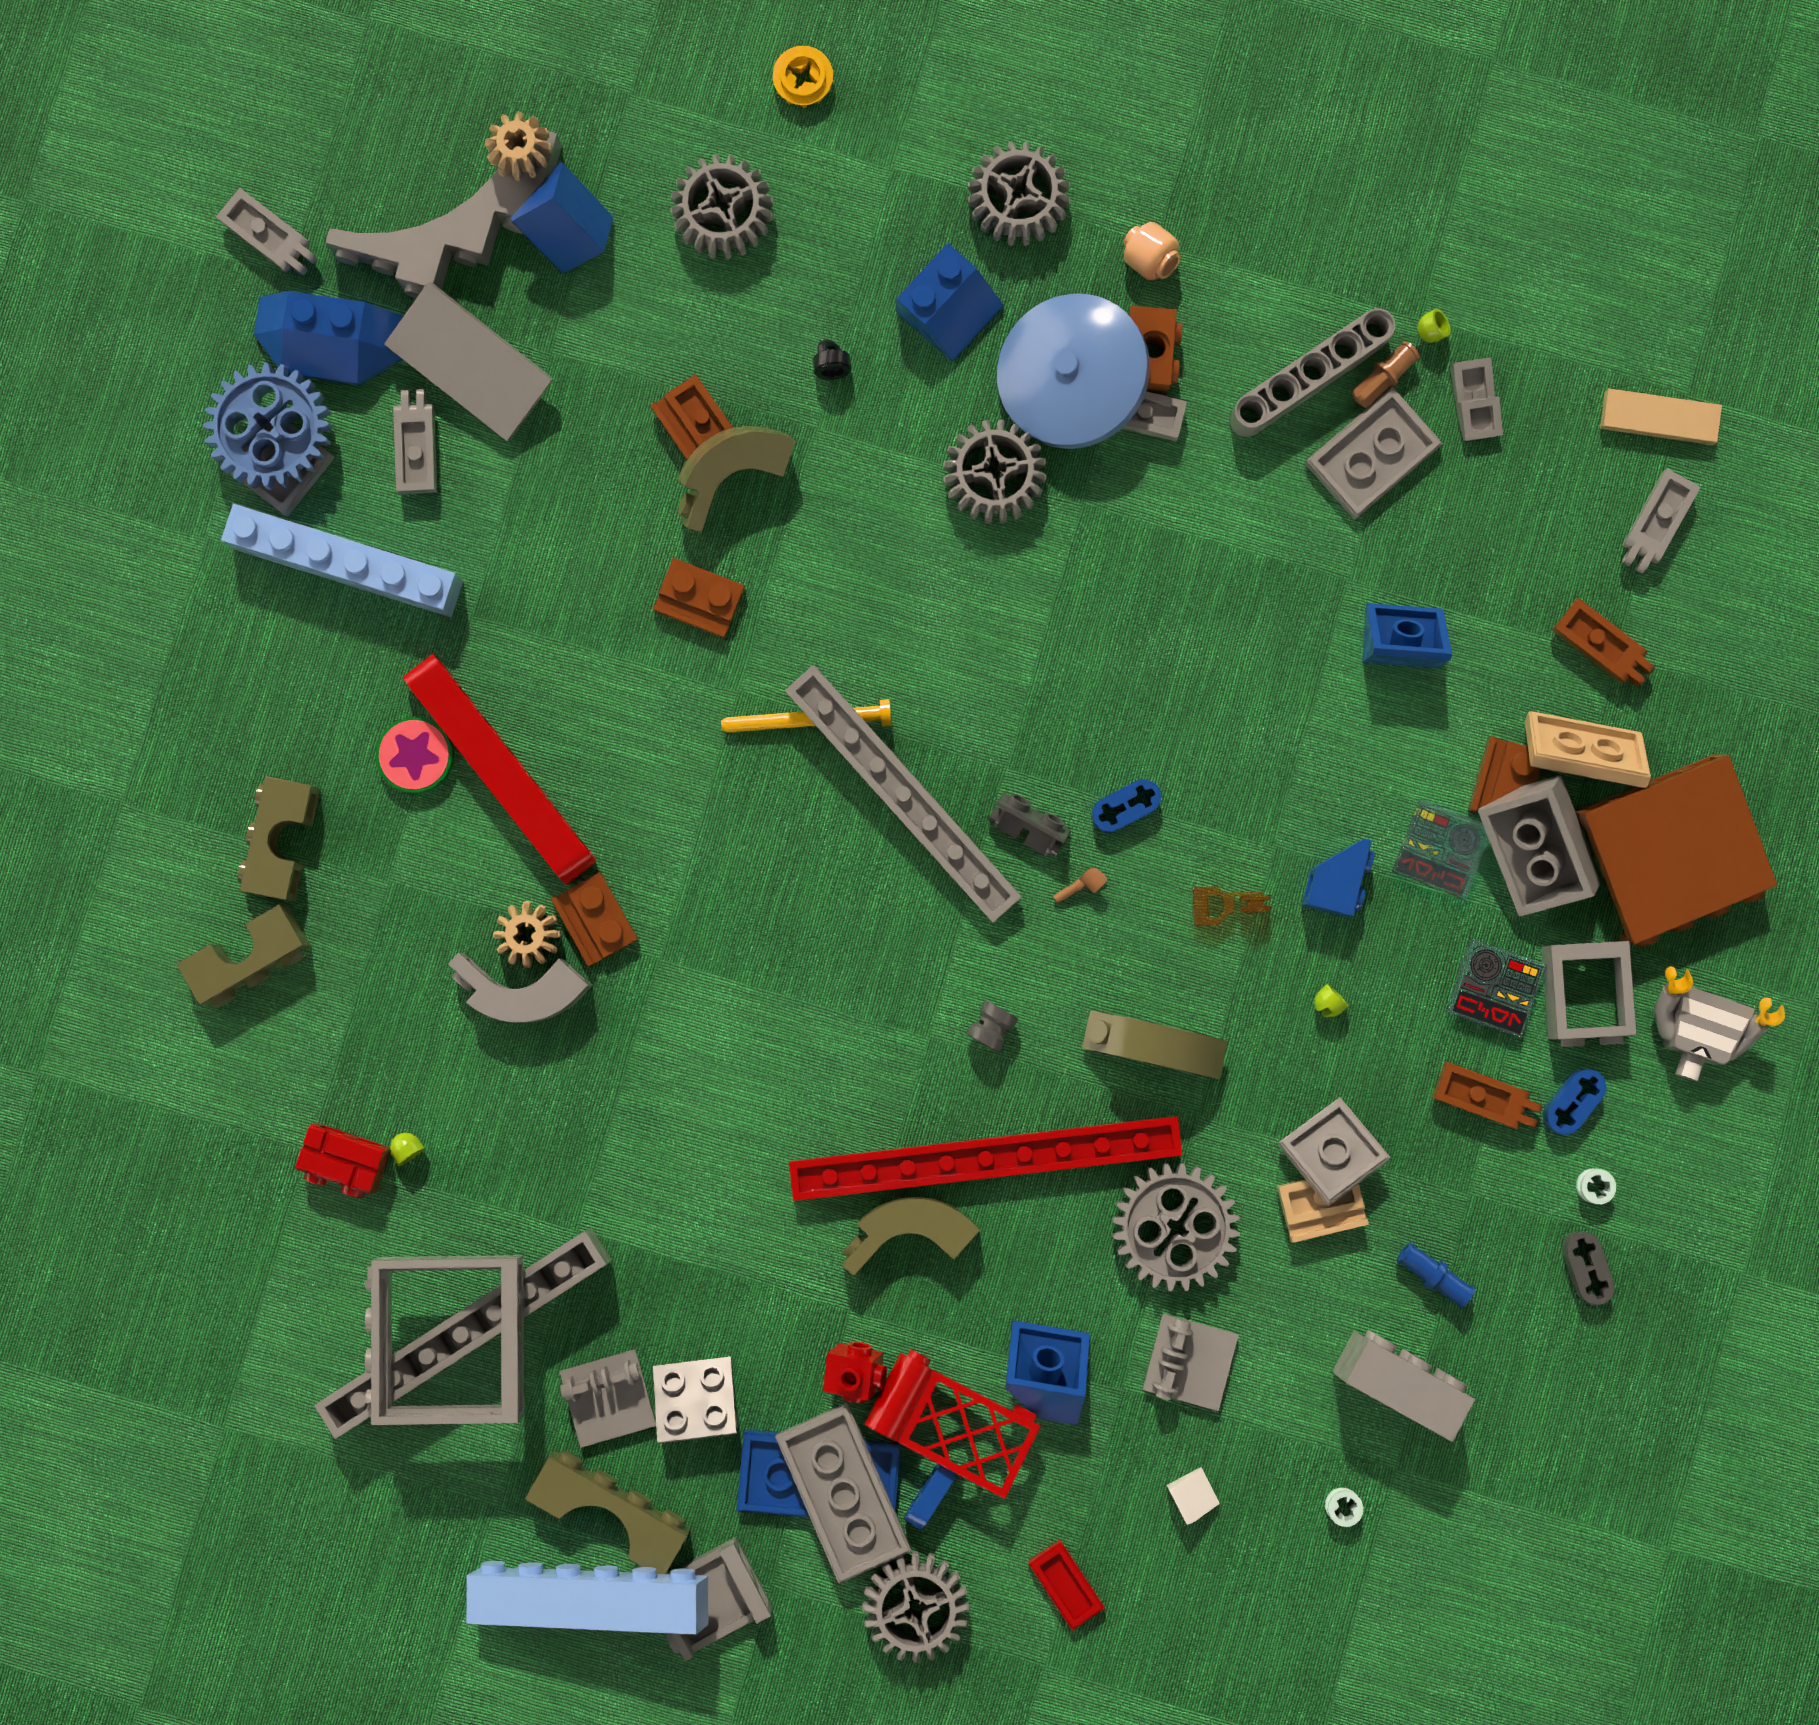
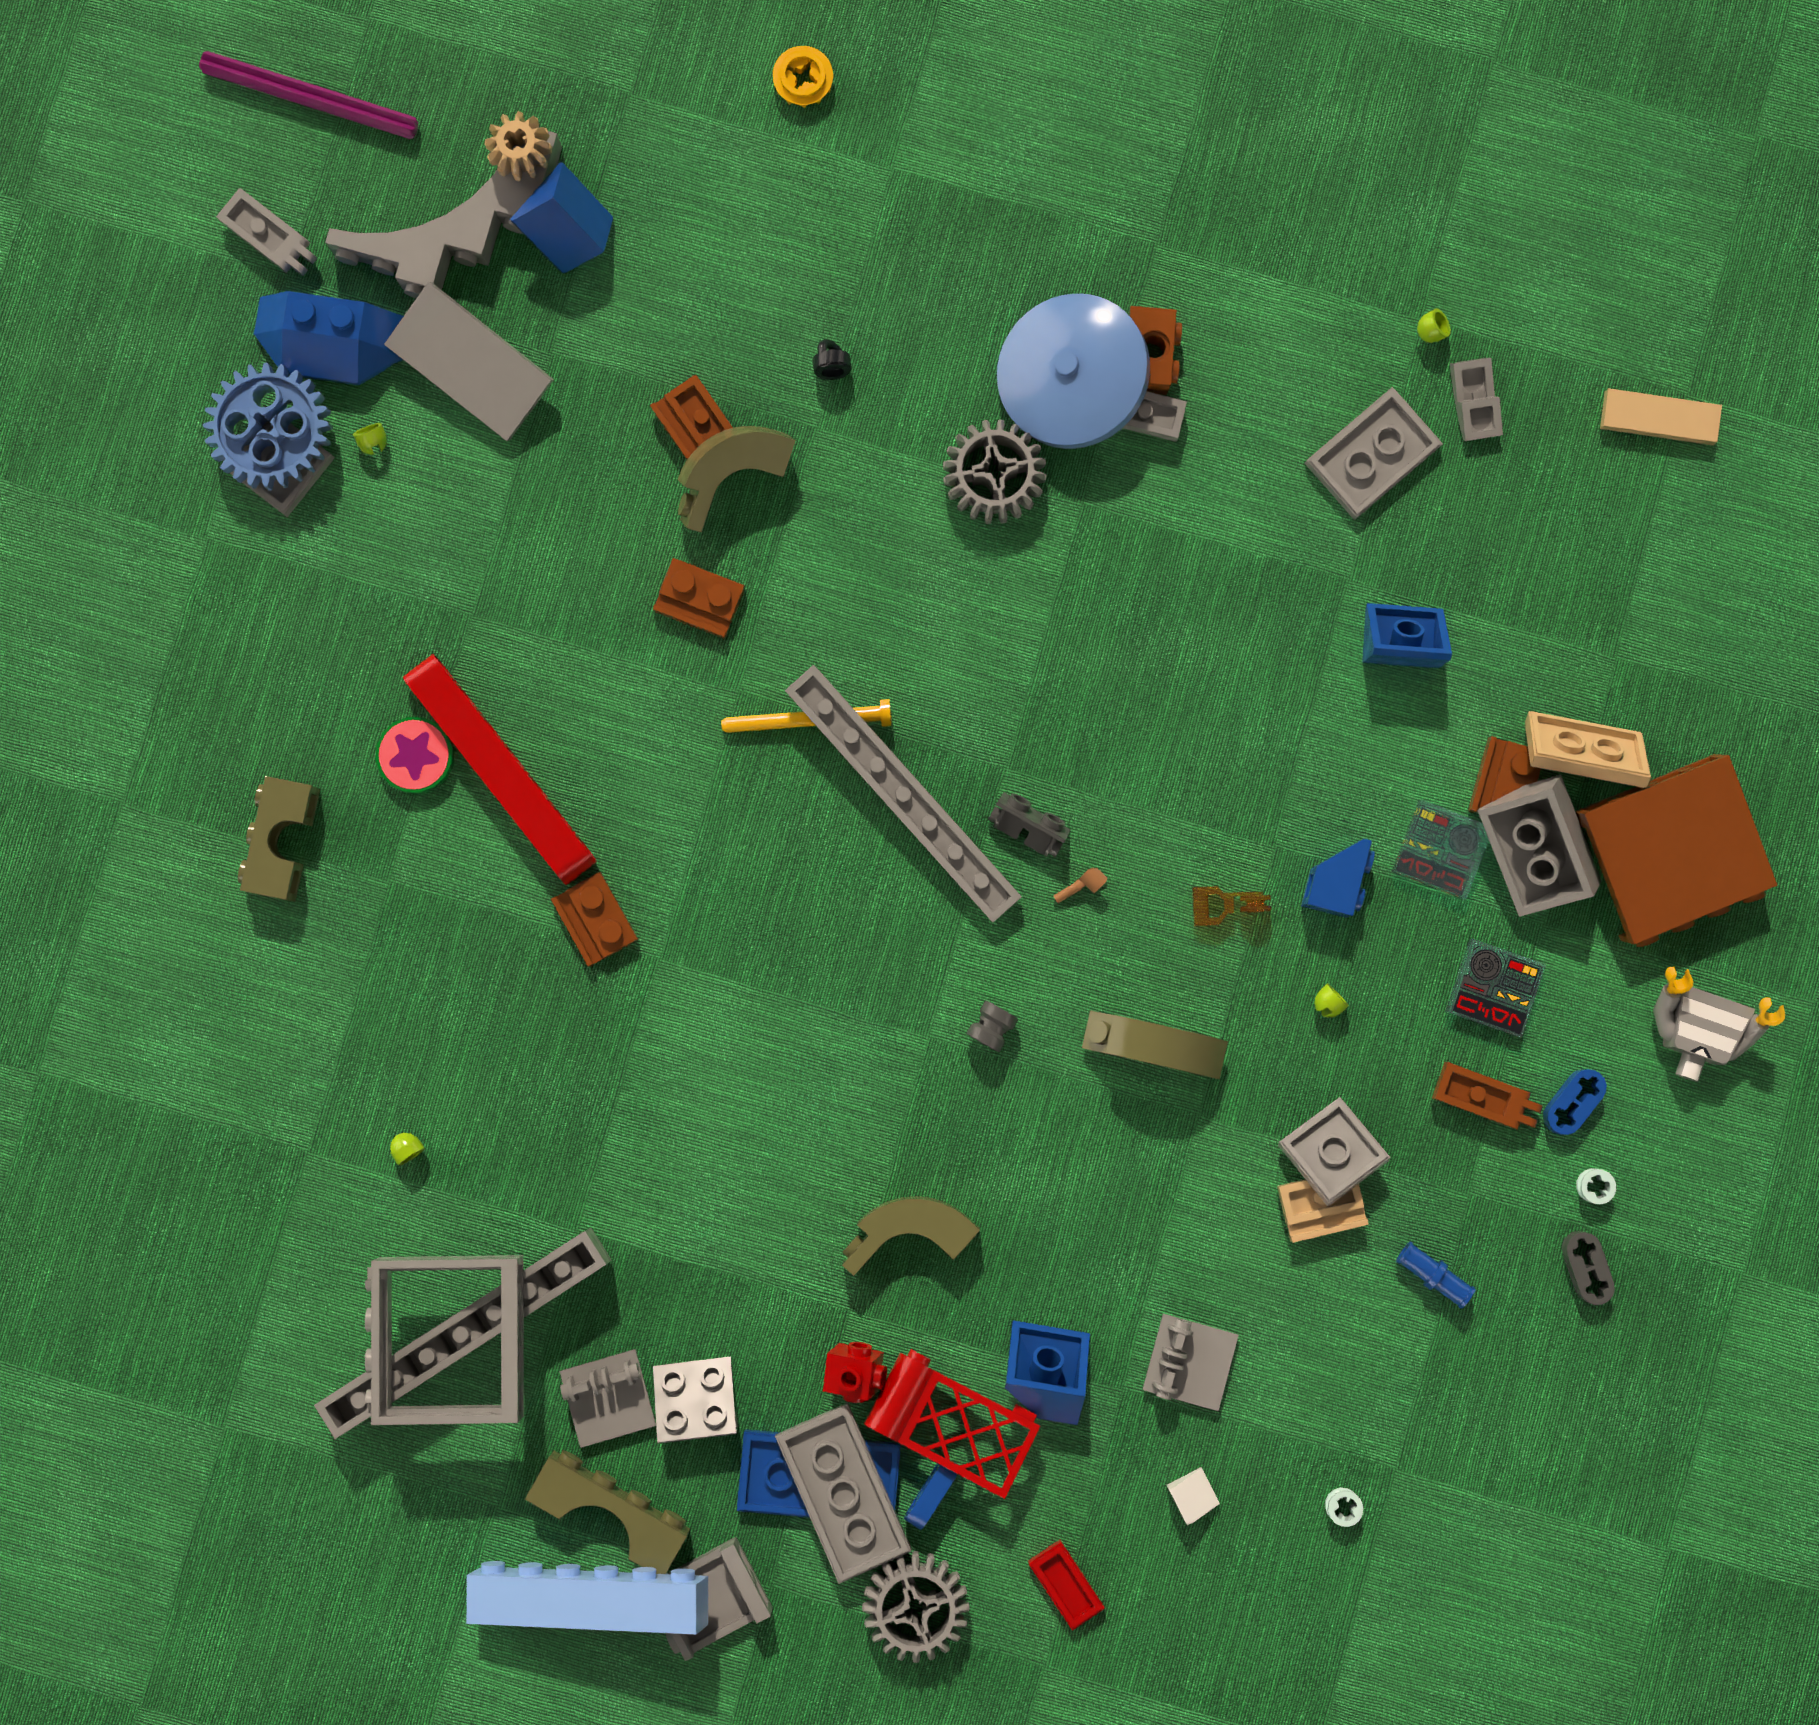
olive arch [176,904,311,1008] -> none
light blue brick [221,504,463,618] -> none
red brick [295,1123,391,1198] -> none
light grey hinge [393,389,437,494] -> none
light grey arch [448,953,592,1023] -> none
tan gear [493,901,561,968] -> none
light grey gear [670,154,774,260] -> none
red plate [789,1116,1183,1201] -> none
blue slope [896,243,1003,362] -> none
light grey gear [968,140,1070,246] -> none
blue beam [1091,779,1161,833] -> none
light grey gear [1112,1163,1240,1291] -> none
light nougat head [1124,222,1181,280] -> none
light grey beam [1230,308,1395,437] -> none
light grey brick [1332,1330,1475,1442] -> none
medium nougat axle [1352,341,1420,408] -> none
light grey window [1541,941,1636,1047] -> none
dark orange hinge [1552,598,1655,687] -> none
light grey hinge [1622,468,1701,574] -> none
none -> magenta axle [199,51,419,139]
none -> lime hinge [353,423,387,455]

